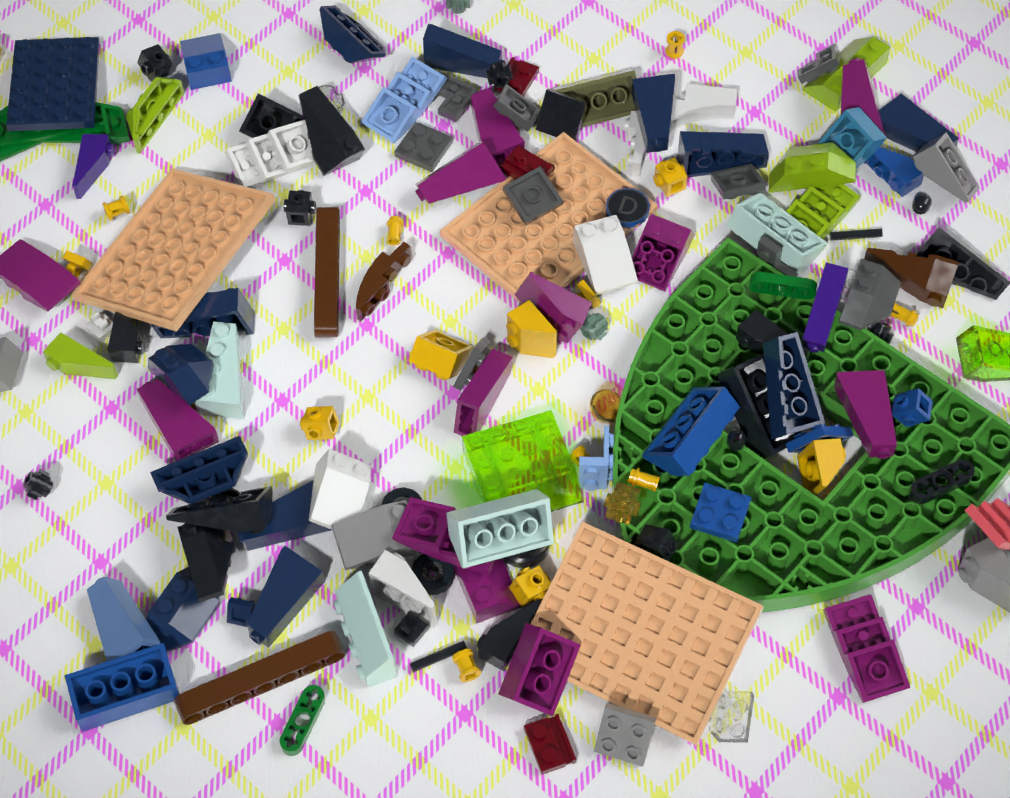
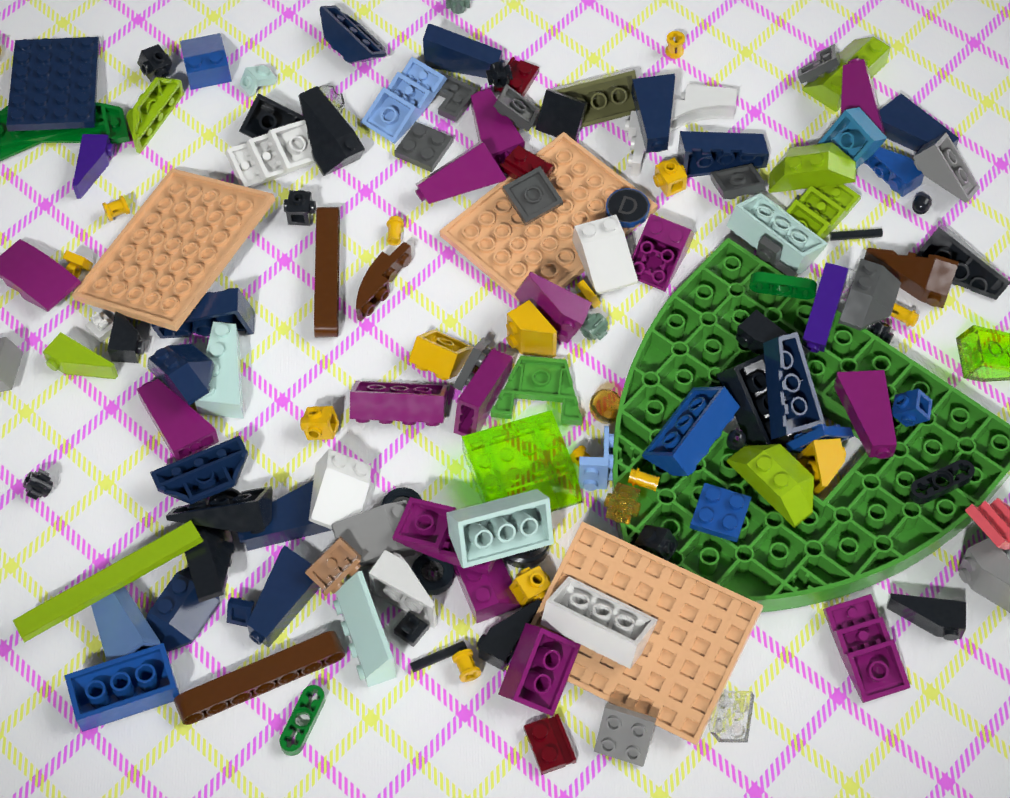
none -> lime tile [12,520,204,643]
none -> light aqua bracket [240,65,277,96]
none -> medium nougat bracket [305,536,361,596]
none -> magenta slope [350,381,448,426]
none -> bright green wing [491,355,582,426]
none -> white slope [540,576,658,669]
none -> lime wedge [727,444,814,528]
none -> black slope [887,593,966,641]

